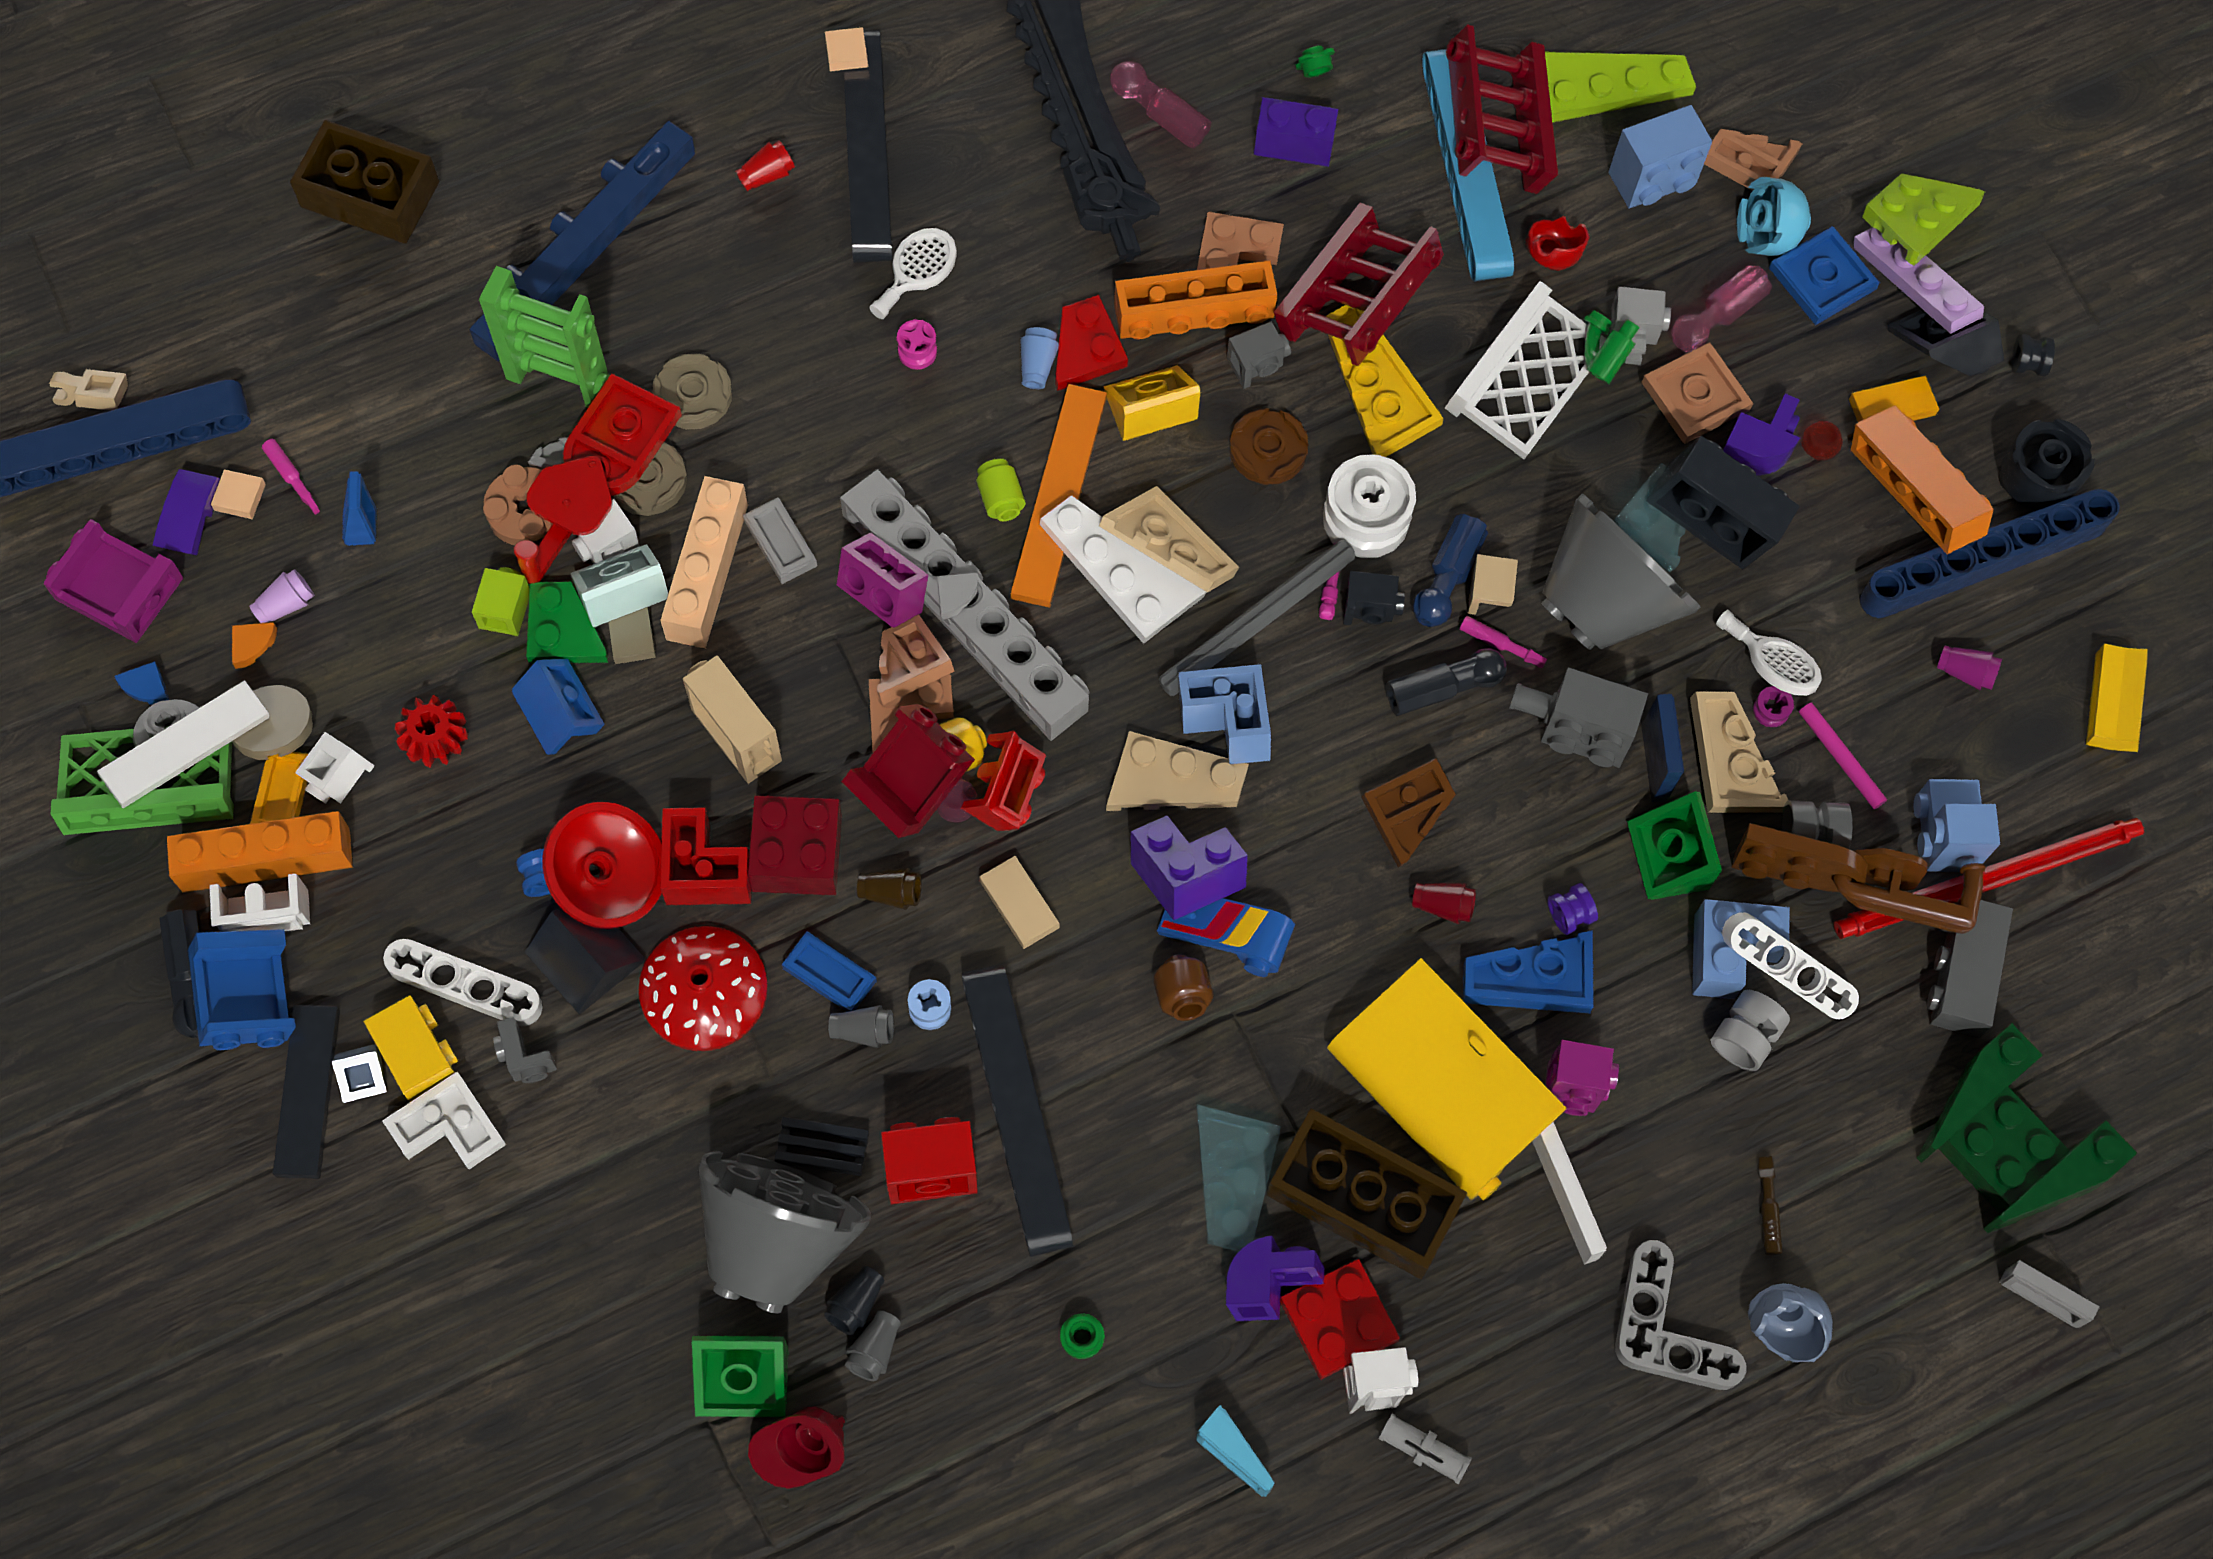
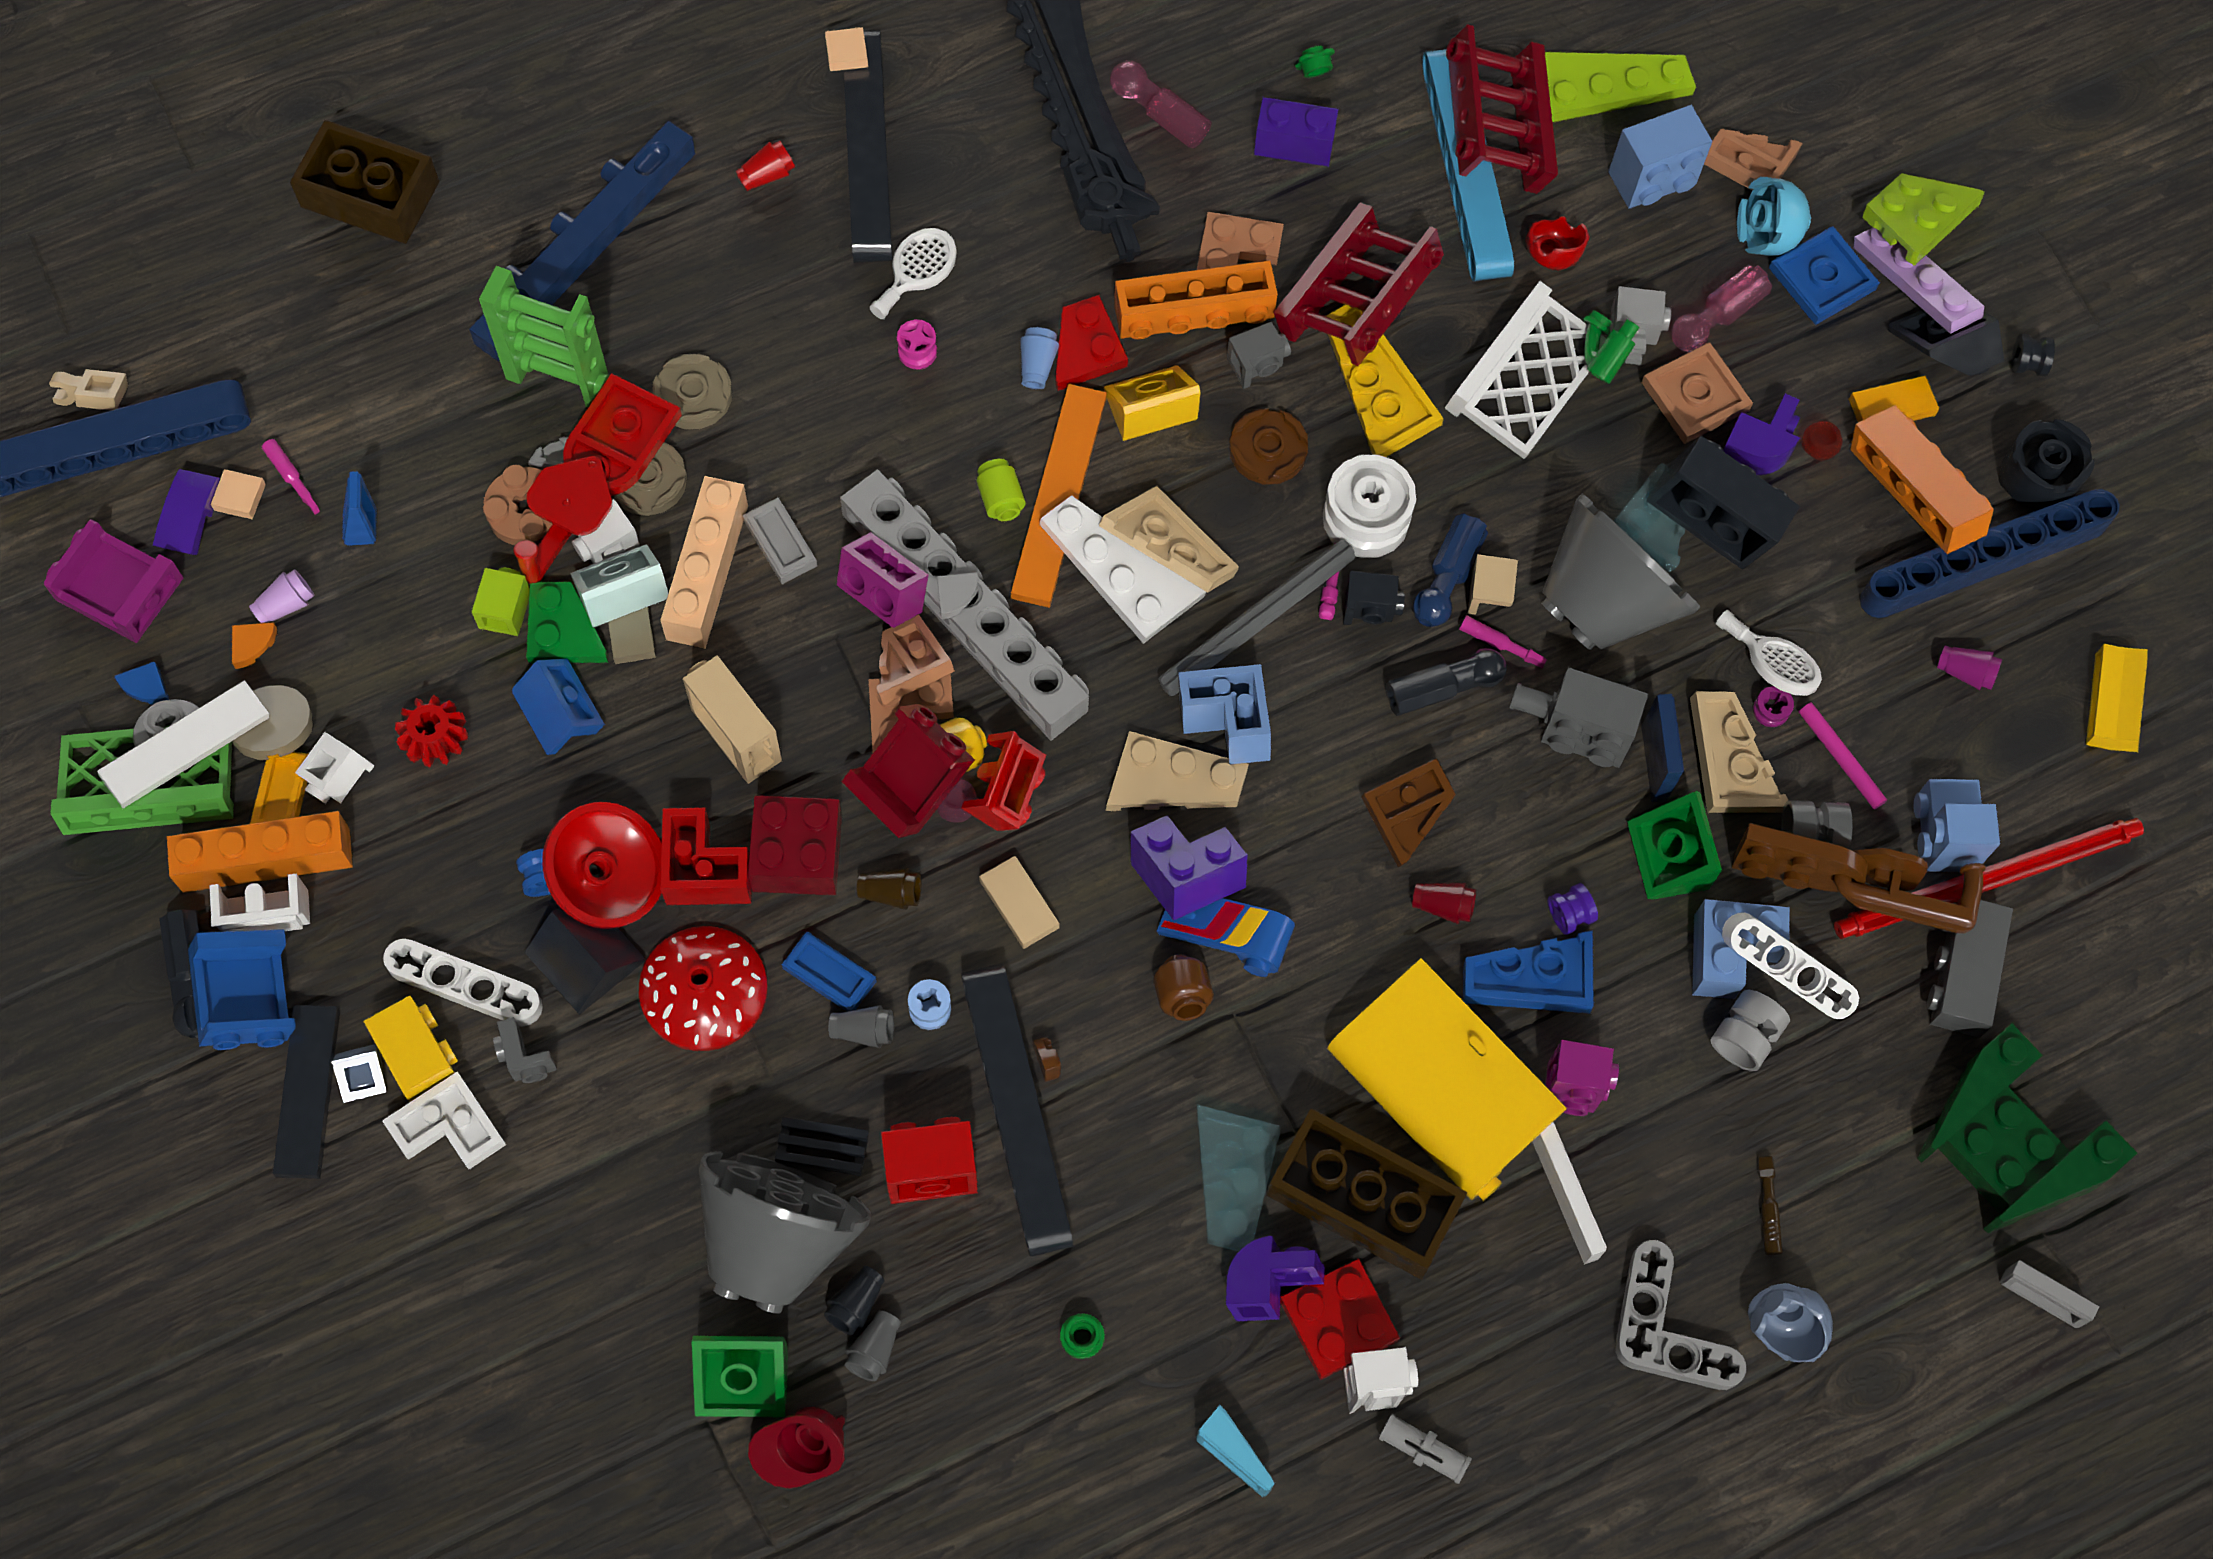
none -> reddish brown tile [1032,1036,1061,1082]

